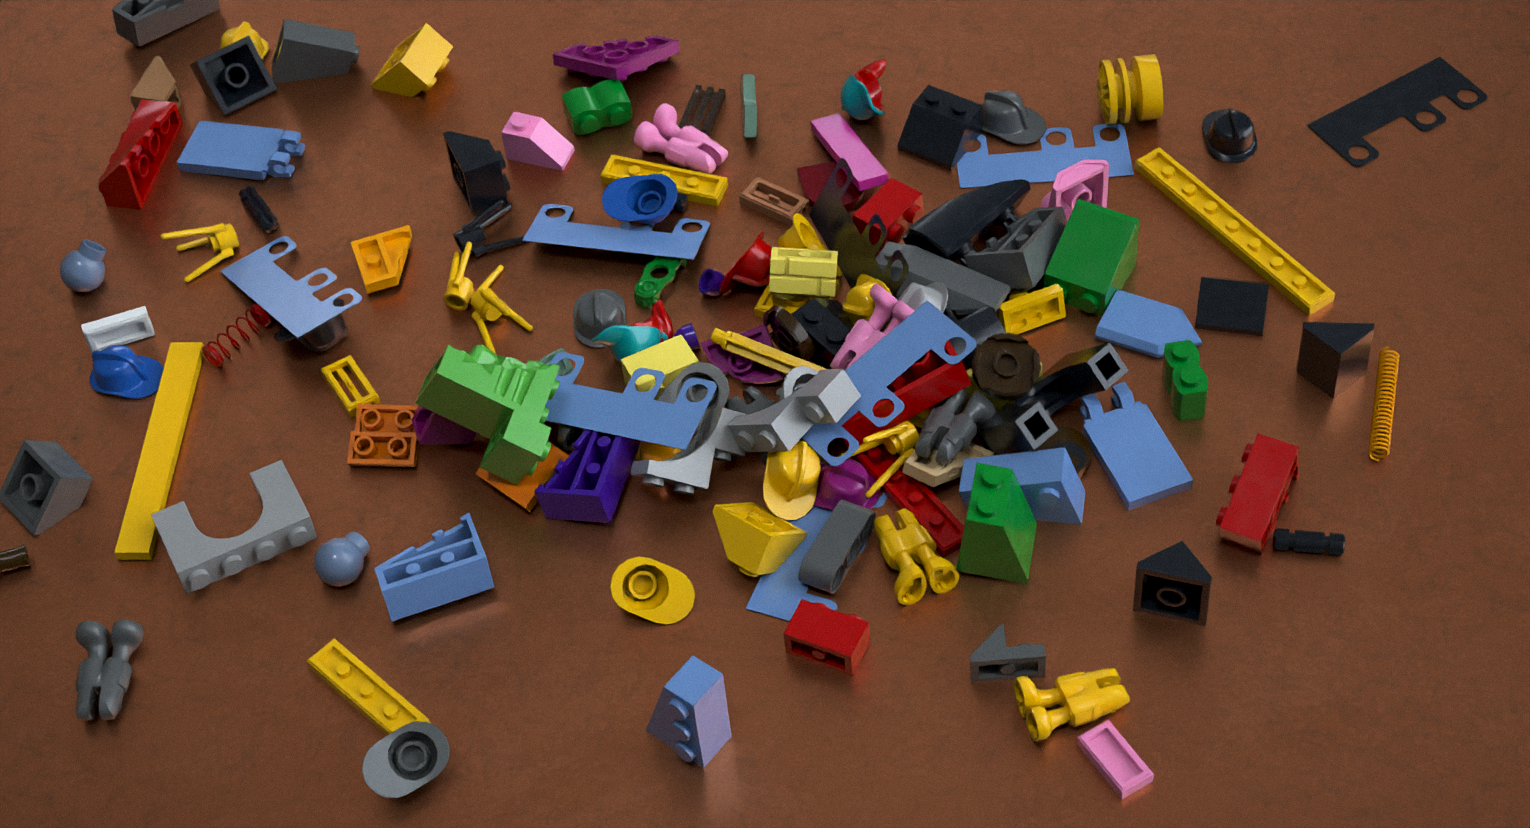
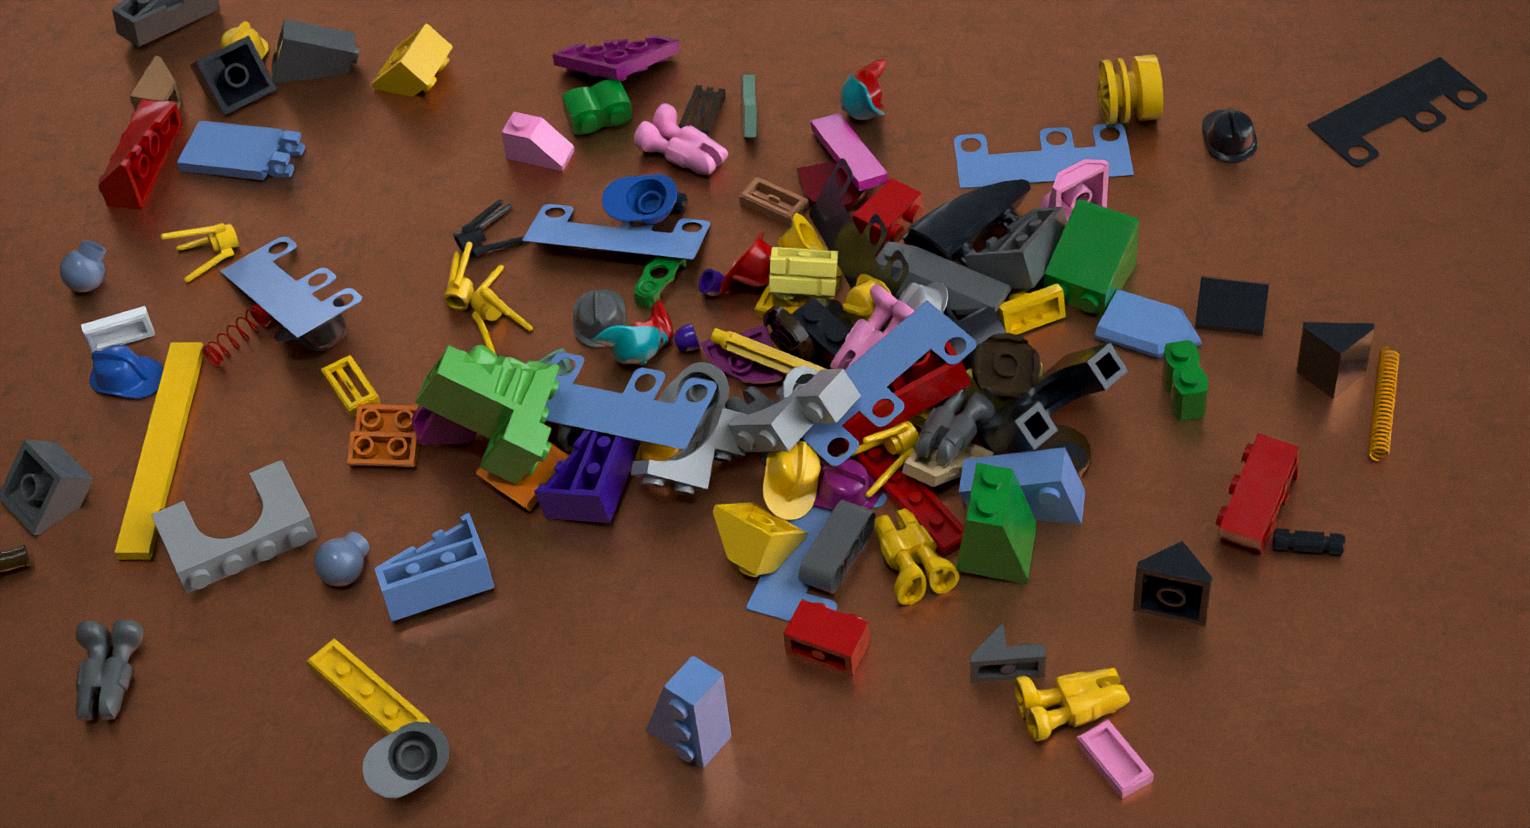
black axle [239,186,279,233] -> none
light orange wing [350,225,412,294] -> none
black slope [443,131,511,217] -> none
yellow tile [600,154,728,207] -> none
yellow piece [610,556,695,625] -> none
light yellow brick [621,334,699,401] -> none
black slope [897,85,983,171] -> none
dark grey piece [983,90,1046,145] -> none
medium blue tile [1080,381,1193,511] -> none
yellow tile [1134,147,1335,316] -> none

